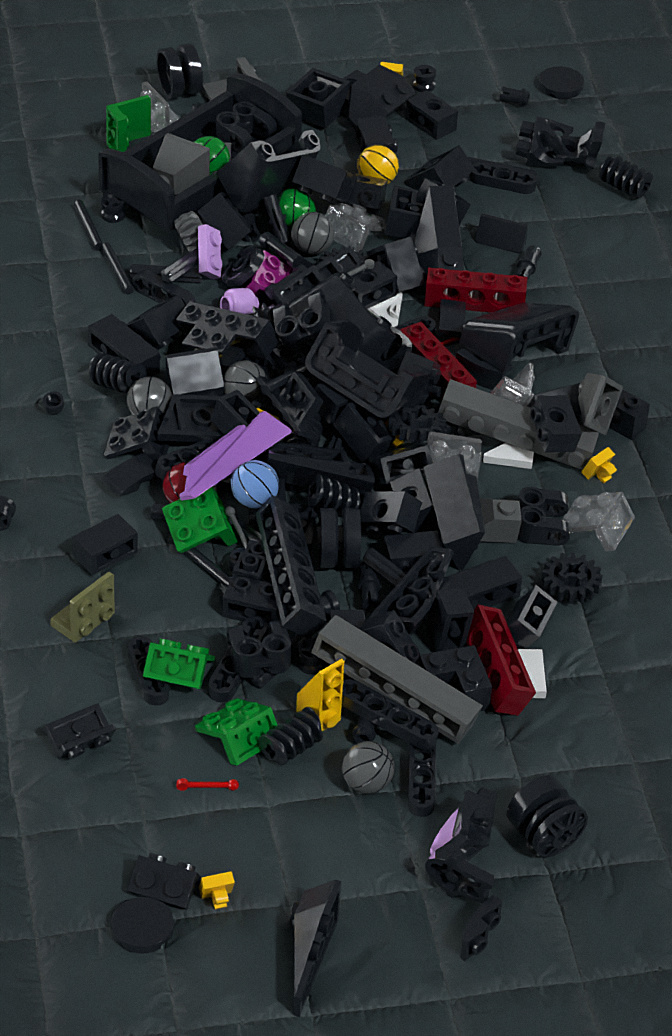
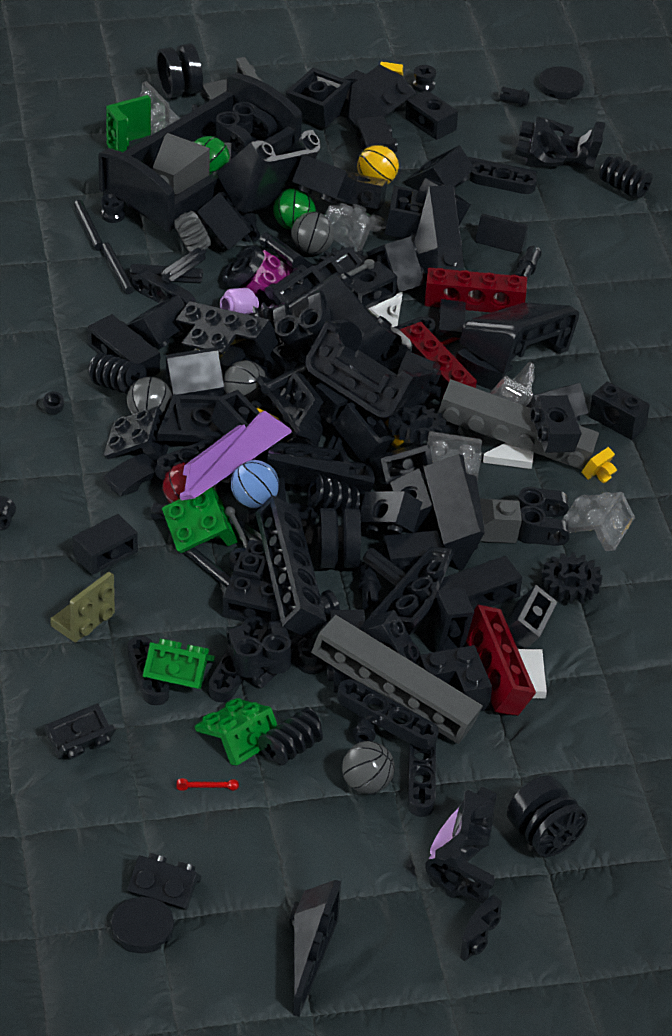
lavender plate [198,224,222,280] -> none
yellow tile [199,871,235,910] -> none
black pin [262,194,292,243] -> none
yellow slope [296,659,344,731] -> none
dark grey slope [578,373,623,436] -> none

